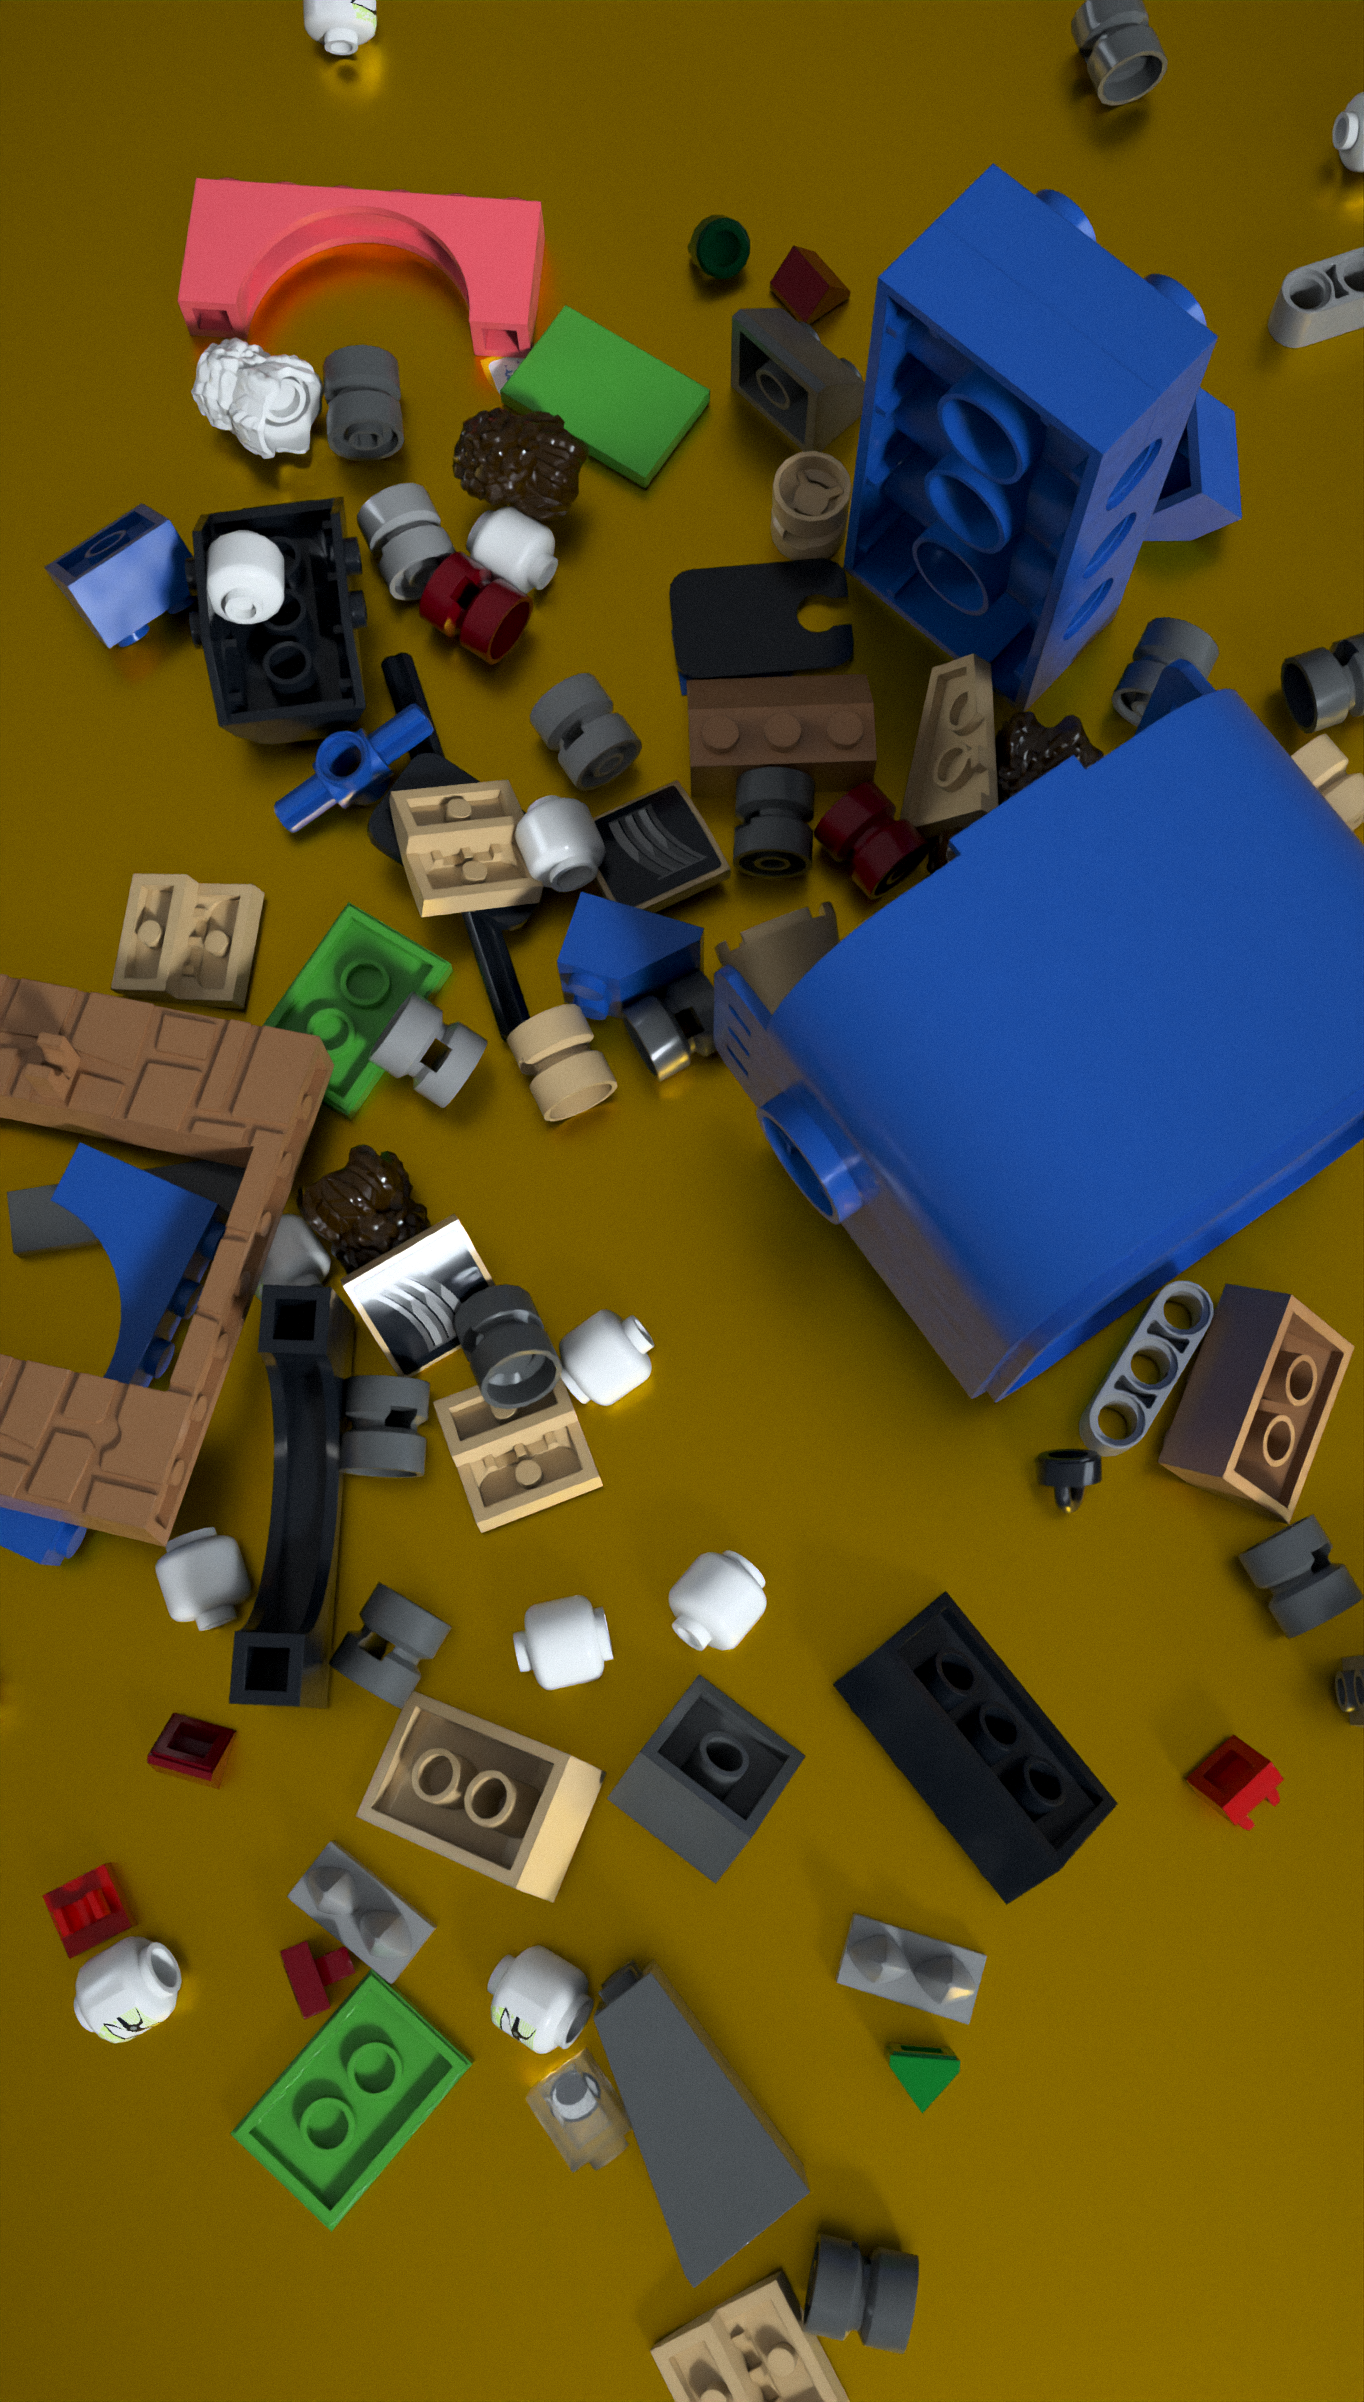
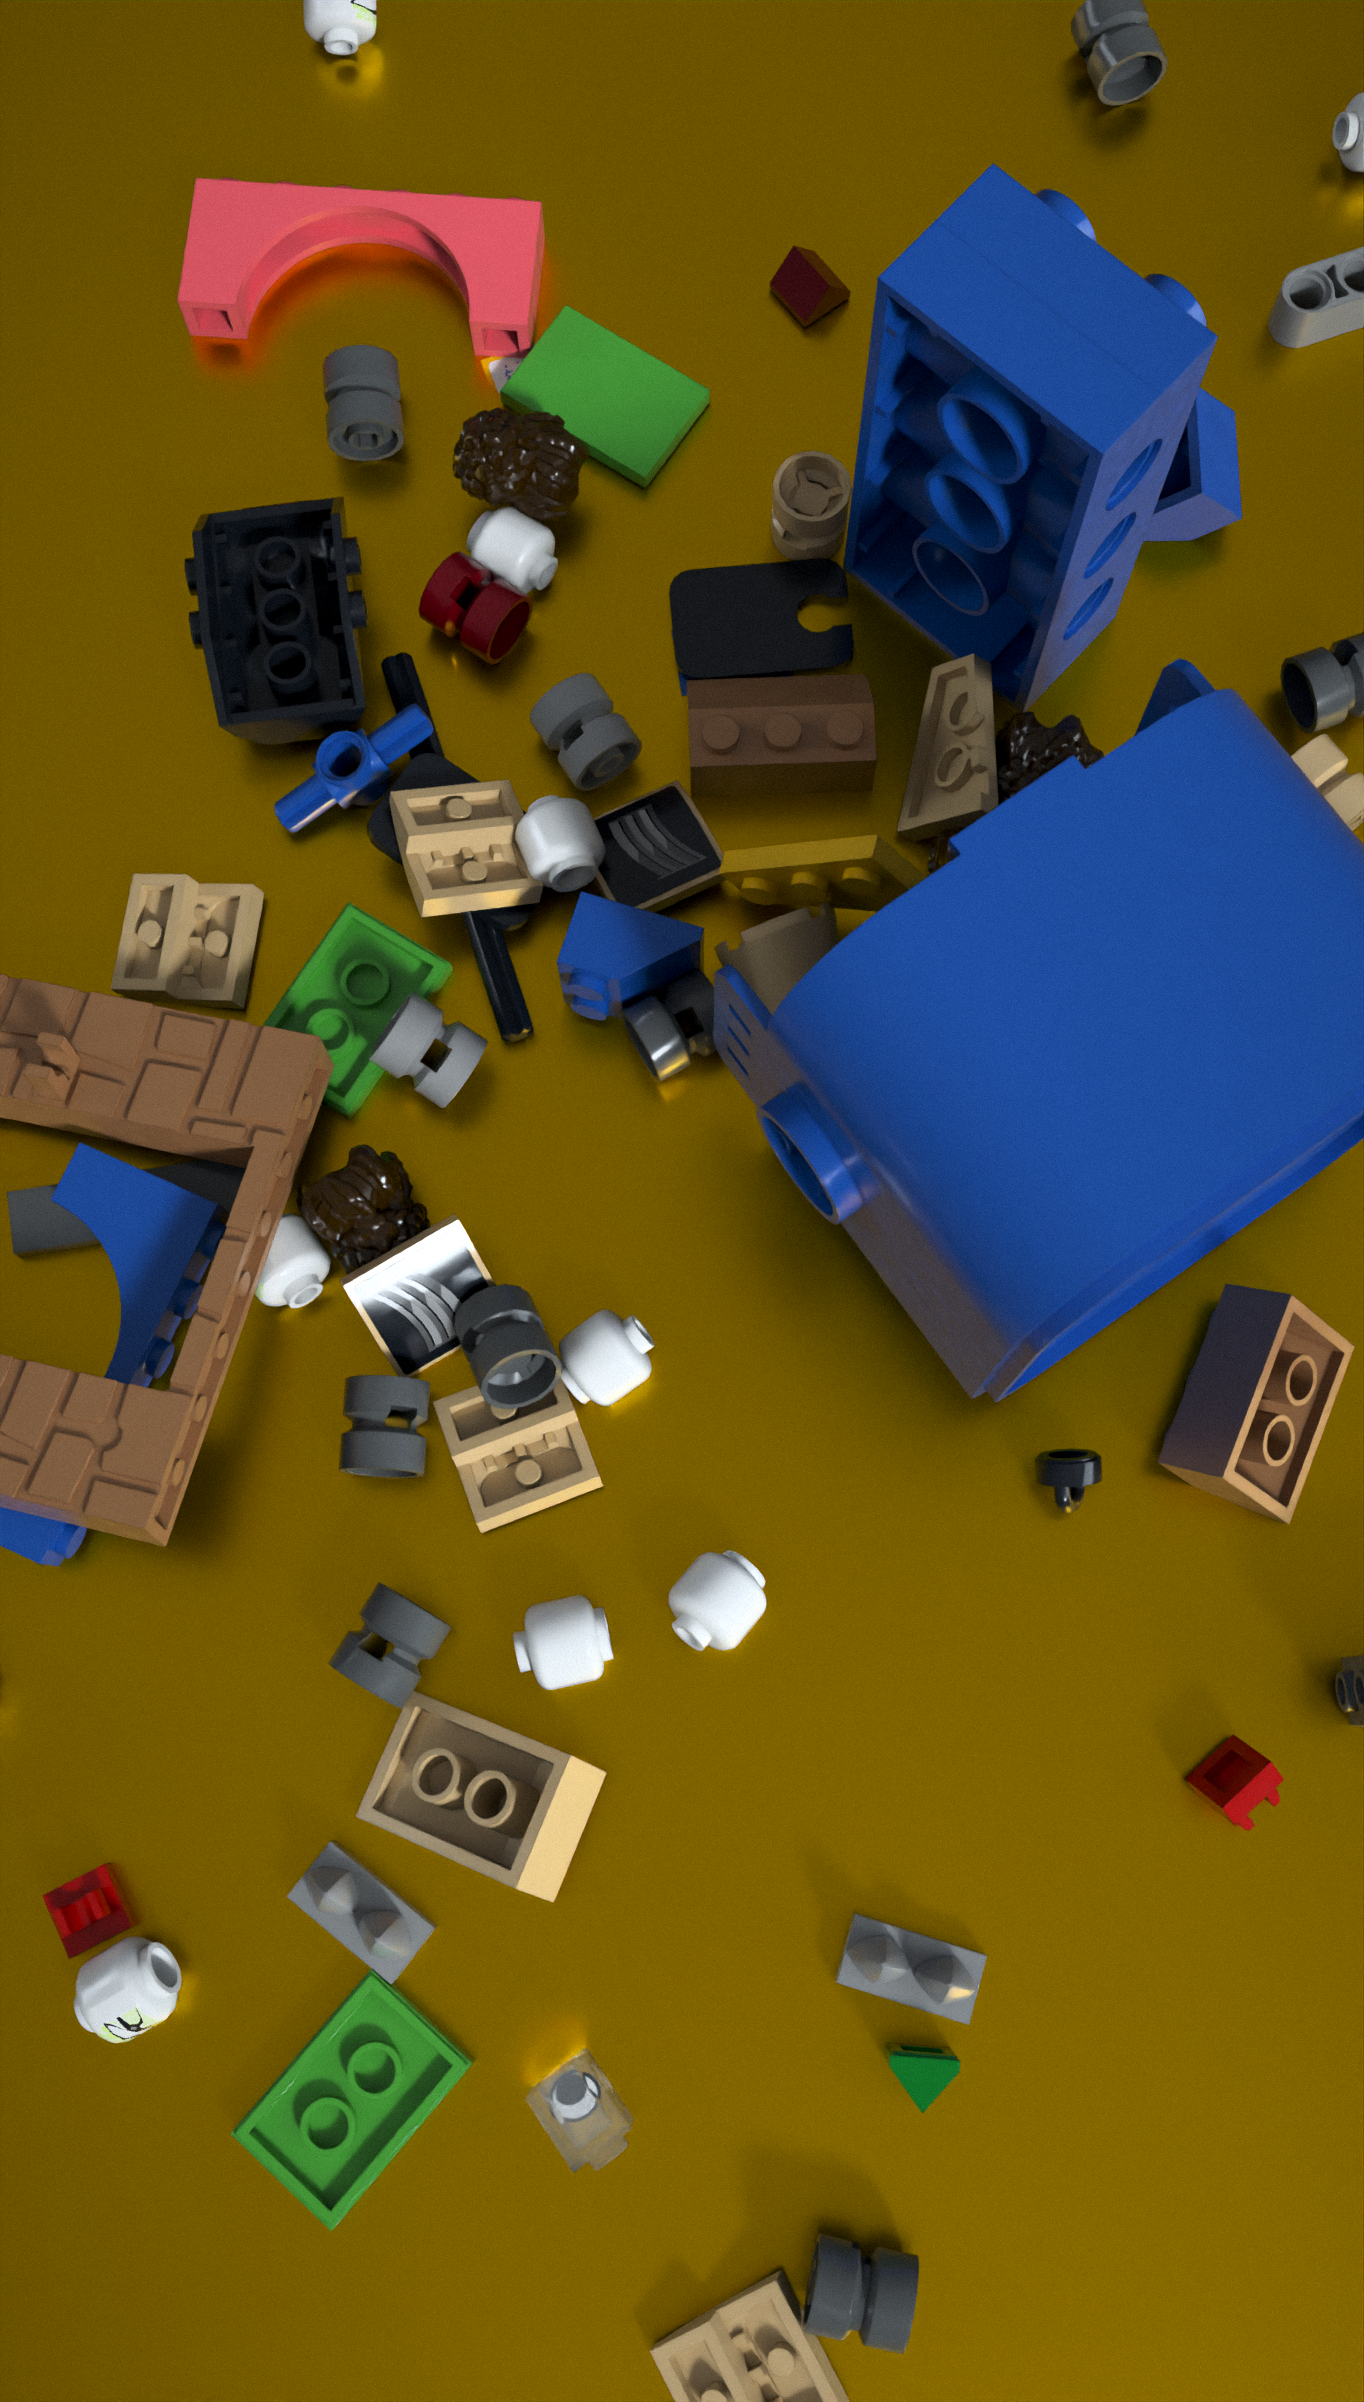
slope [44,503,198,649] -> none
dark red slope [147,1713,236,1790] -> none
white head [155,1527,251,1631] -> none
white hair [191,337,324,459] -> none
white head [206,530,285,624] -> none
black arch [229,1285,355,1709] -> none
dark red tile [279,1940,356,2020] -> none
light grey wheel [357,483,456,601] -> none
white head [487,1945,594,2054] -> none
tan wheel [506,1004,618,1122] -> none
dark grey slope [593,1958,810,2288] -> none
dark grey slope [607,1674,805,1884] -> none
dark green tile [687,215,750,279] -> none
dark grey slope [731,308,865,452] -> none
dark grey wheel [733,767,815,878] -> none
dark red wheel [814,781,931,900] -> none
black slope [833,1591,1118,1905] -> none
light grey beam [1079,1281,1214,1457] -> none
dark grey wheel [1111,617,1219,727] -> none
dark grey wheel [1238,1514,1364,1639] -> none
none -> yellow wing [719,834,927,912]

